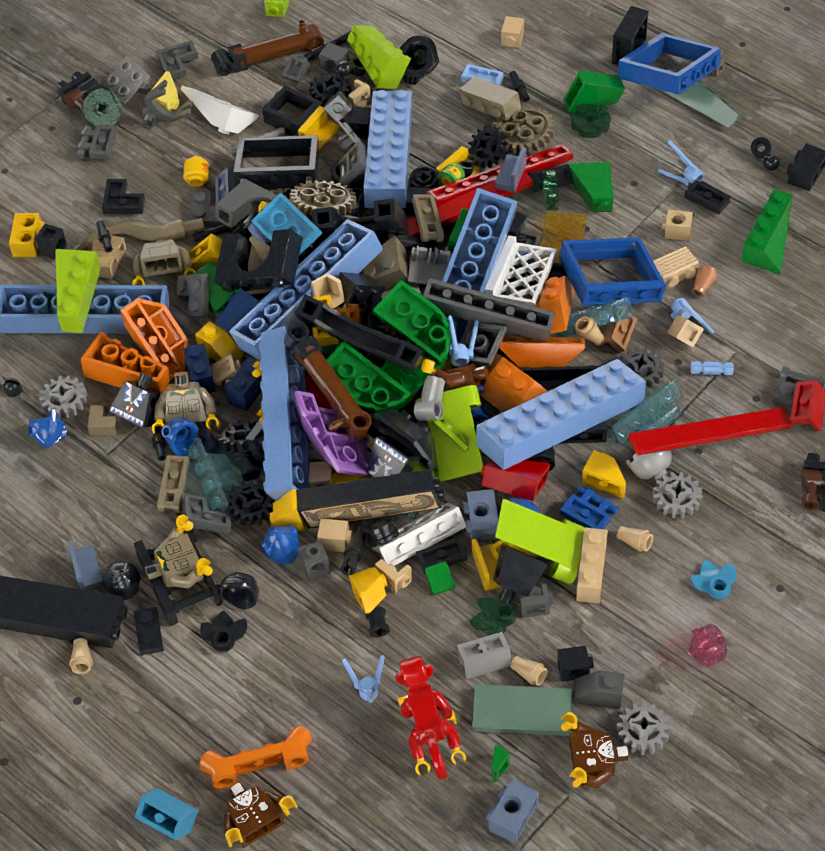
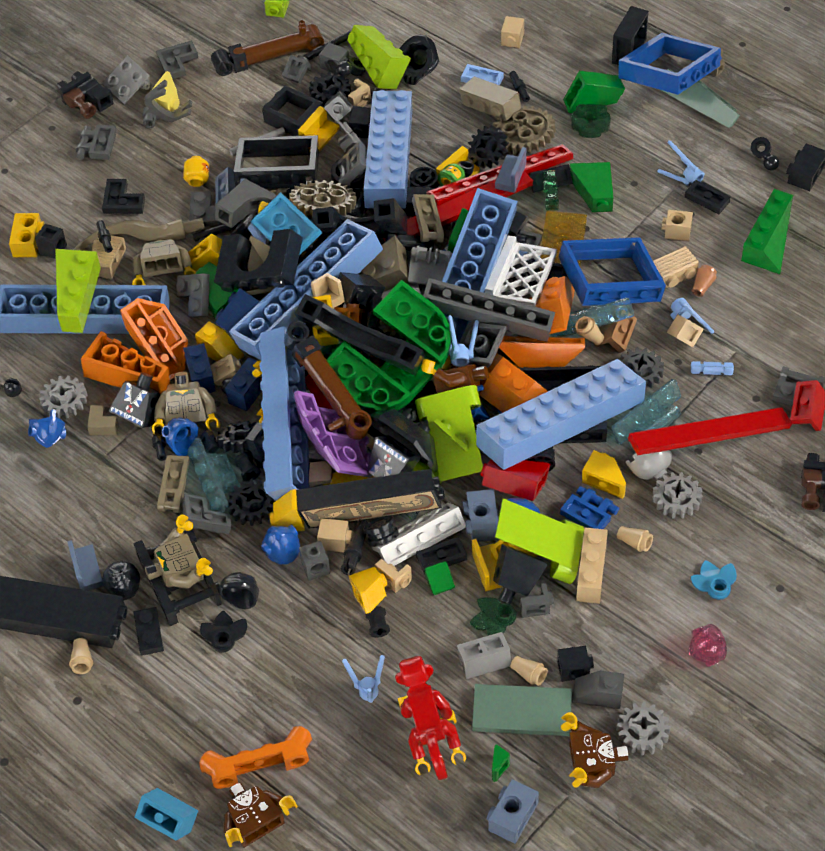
clear green plate [82,89,122,128] -> none
white wedge [181,86,259,135] -> none
light grey piece [414,376,445,421] -> none

